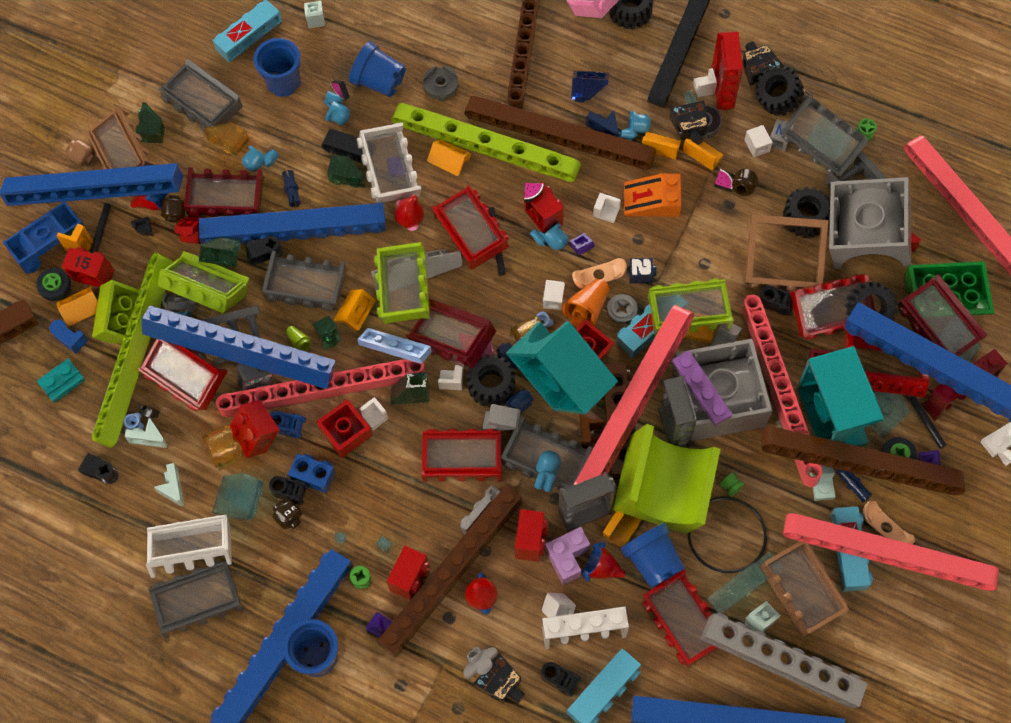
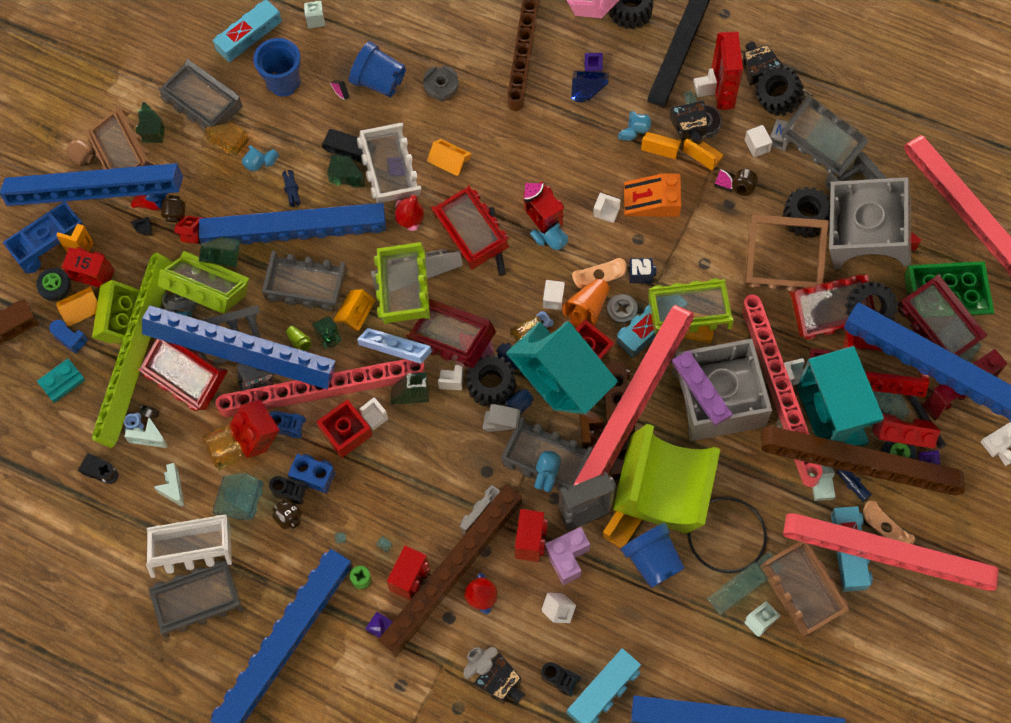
black bar [90,203,111,253] -> none
window [184,167,265,217] -> none
black piece [245,236,283,264] -> none
blue piece [283,619,338,677] -> none
dark azure piece [324,91,350,125] -> none
lime beam [391,103,581,182] -> none
window [421,429,501,482] -> none
reddish brown beam [464,96,656,170] -> none
white window [542,607,629,649] -> none
dark purple tile [569,233,595,256] -> none
red hat [581,542,626,582] -> none
dark blue slope [586,110,619,137] -> none
clear window [642,570,730,668] -> none
dark grey window [658,375,697,448] -> none
light grey brick [700,613,867,709] -> none
light grey slope [711,323,742,346] -> none
bright green wheel [720,472,745,497] -> none
black piece [759,286,793,316] -> none
bright green wheel [857,118,877,141] -> none
none -> dark purple slope [584,53,603,71]
none -> white panel [784,358,805,386]
none -> red arch [872,413,940,449]

